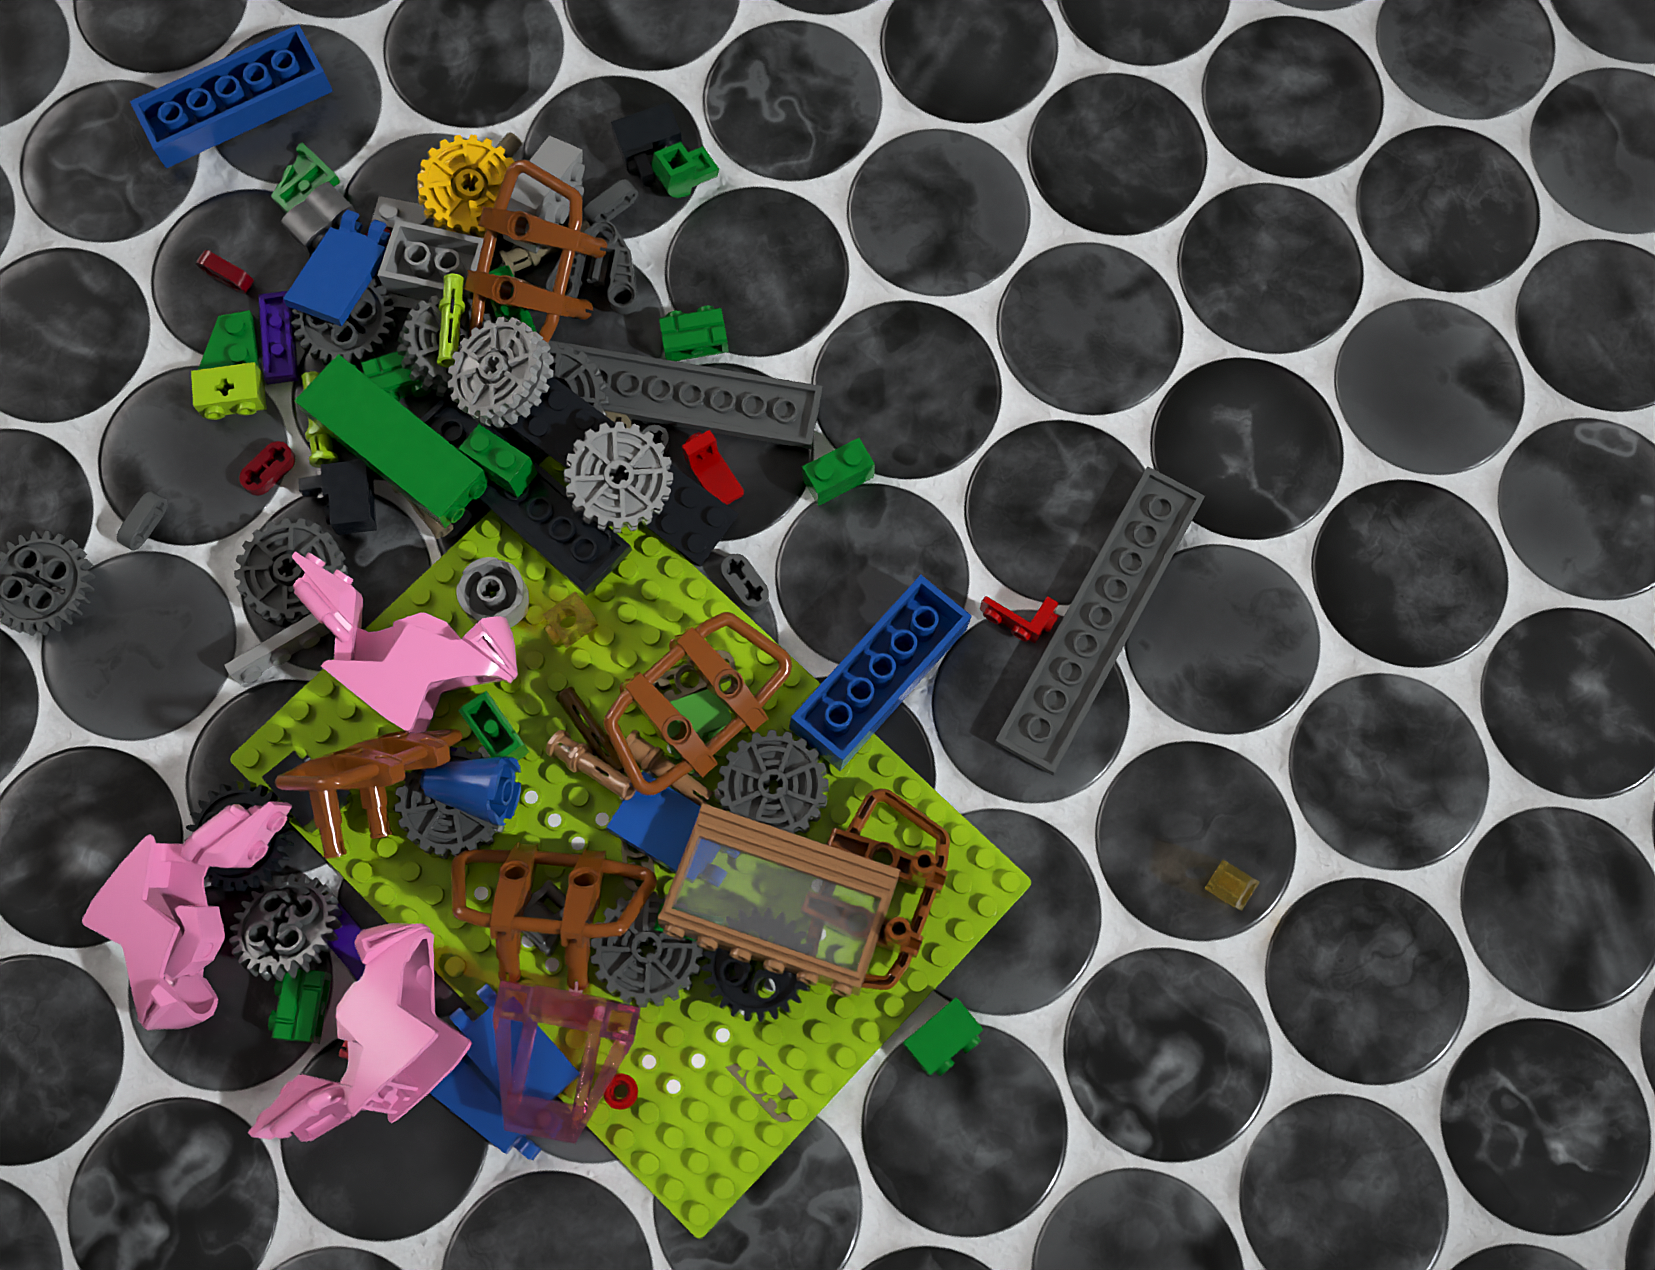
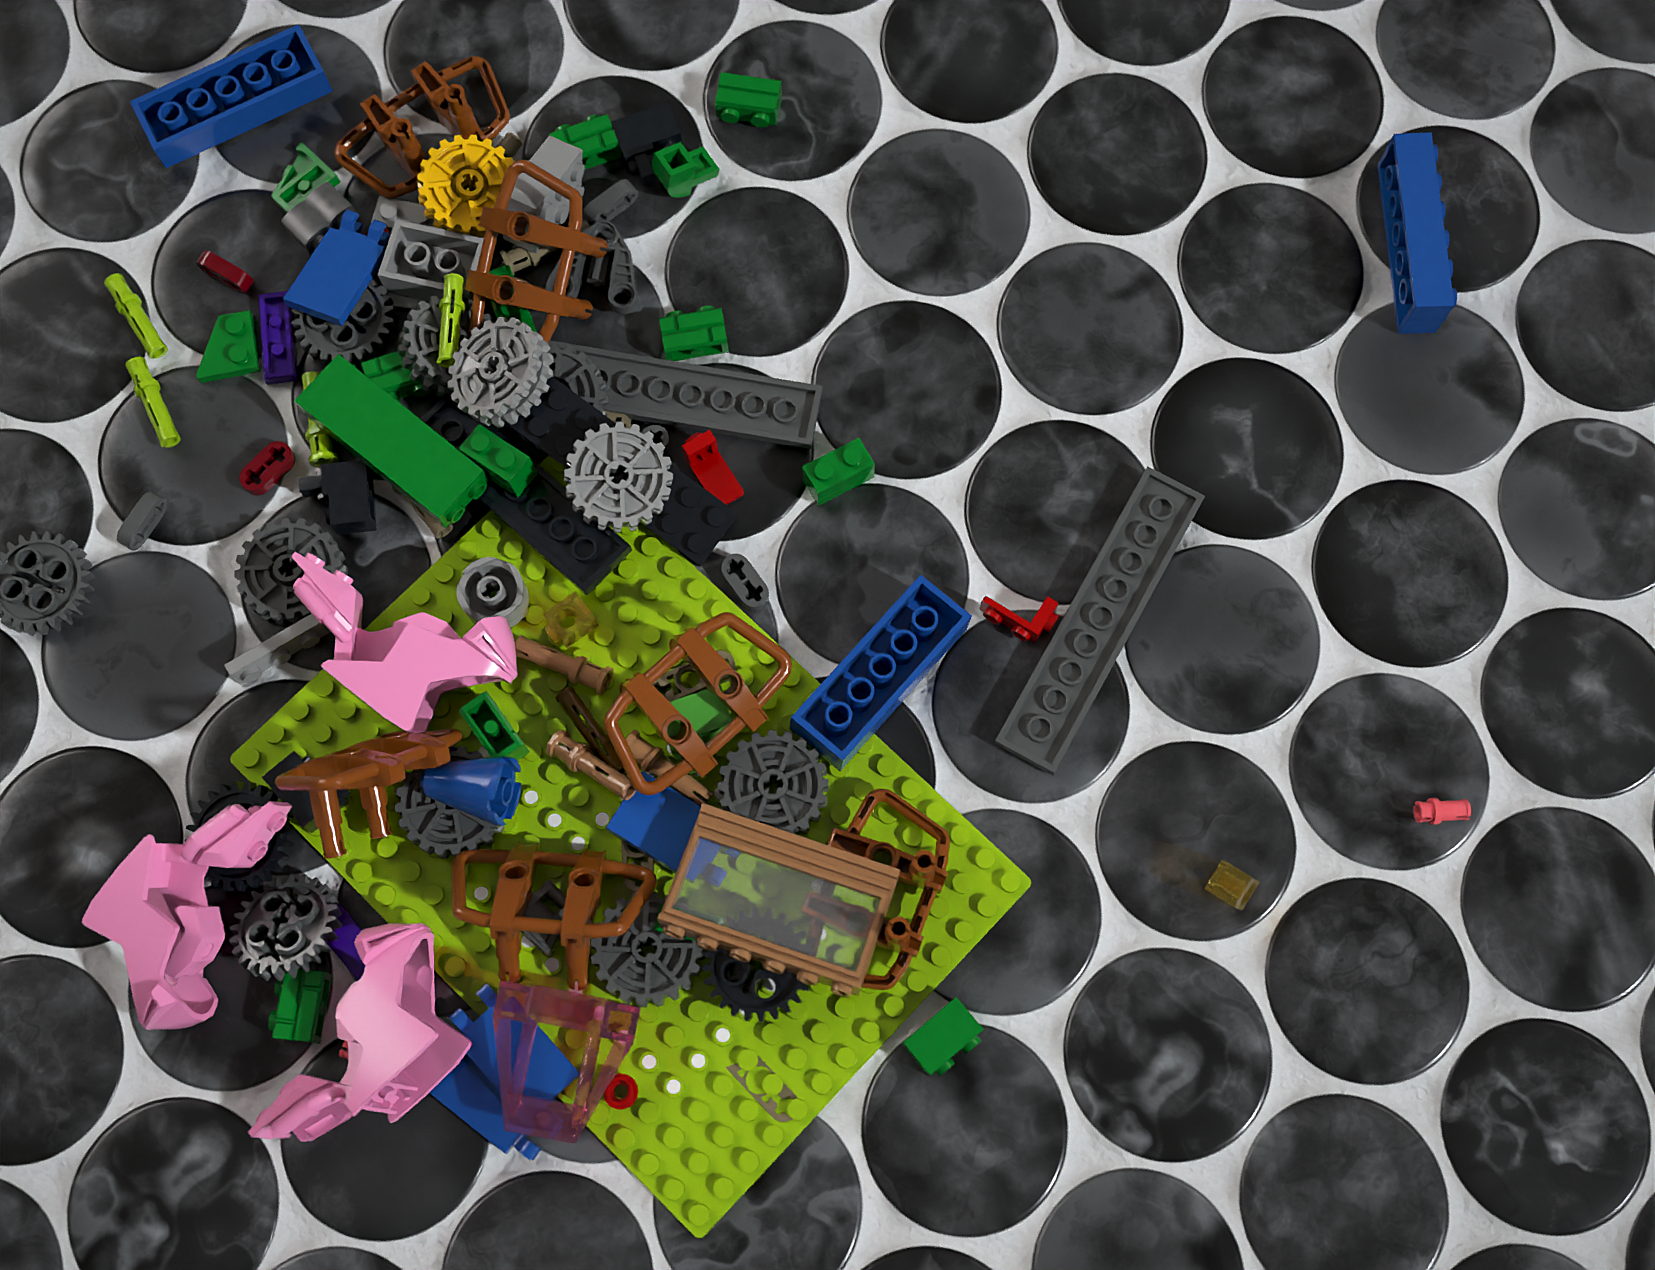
lime brick [191,362,266,420] -> none
none -> lime pin [104,273,168,359]
none -> lime pin [125,356,181,448]
none -> dark orange piece [334,56,510,199]
none -> medium nougat pin [515,636,613,695]
none -> green brick [549,114,622,169]
none -> green brick [715,72,782,128]
none -> blue brick [1377,133,1457,334]
none -> coral pin [1413,798,1471,825]

